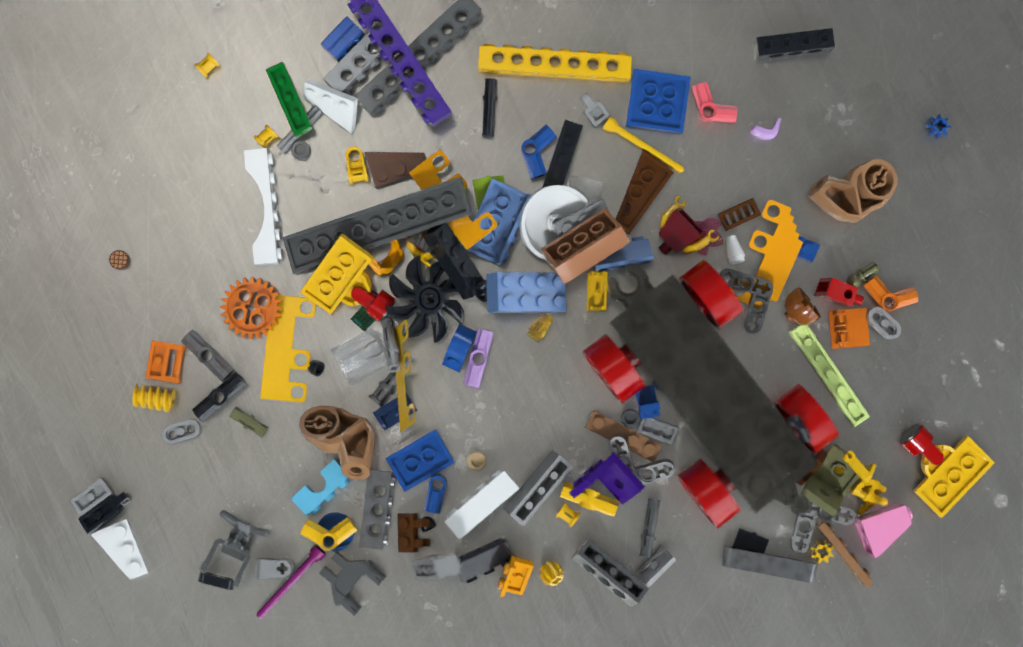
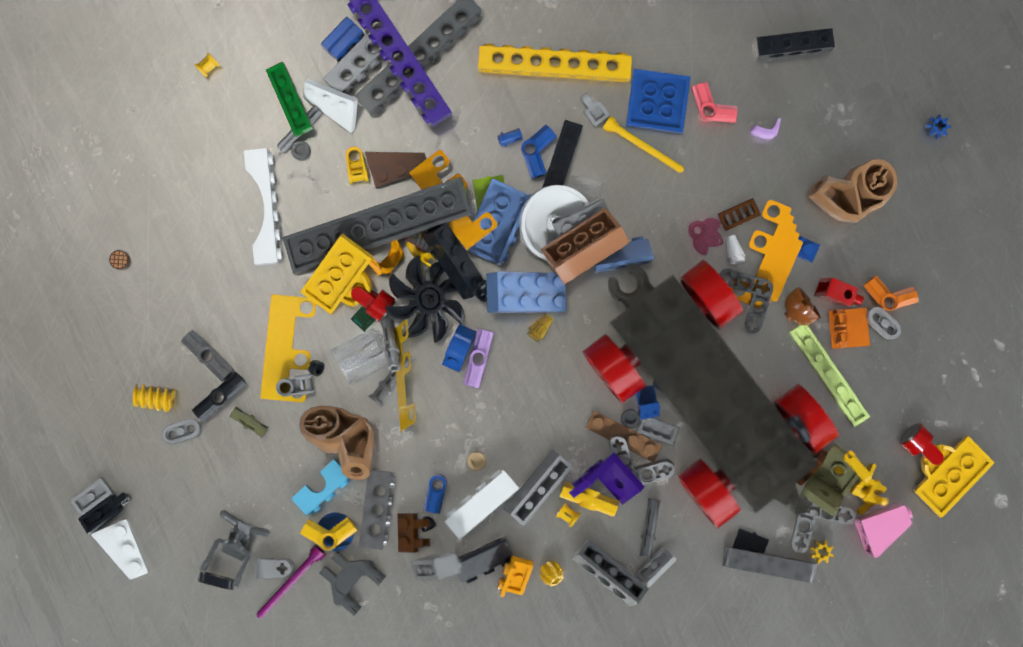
orange plate [145,340,187,384] -> none
orange gear [220,277,283,339] -> none
yellow bush [253,125,279,148] -> none
dark blue hinge [373,392,418,430] -> none
blue plate [385,429,455,492] -> none
black pin [482,78,498,137] -> none
yellow hinge [586,271,608,311] -> none
reddish brown wing [616,150,674,234] -> none
dark red torso [659,196,719,255] -> none
medium nougat plate [815,521,873,588] -> none
olive axle [846,262,880,288] -> none
none -> light grey piece [276,374,315,397]
none -> blue pin [497,128,523,147]

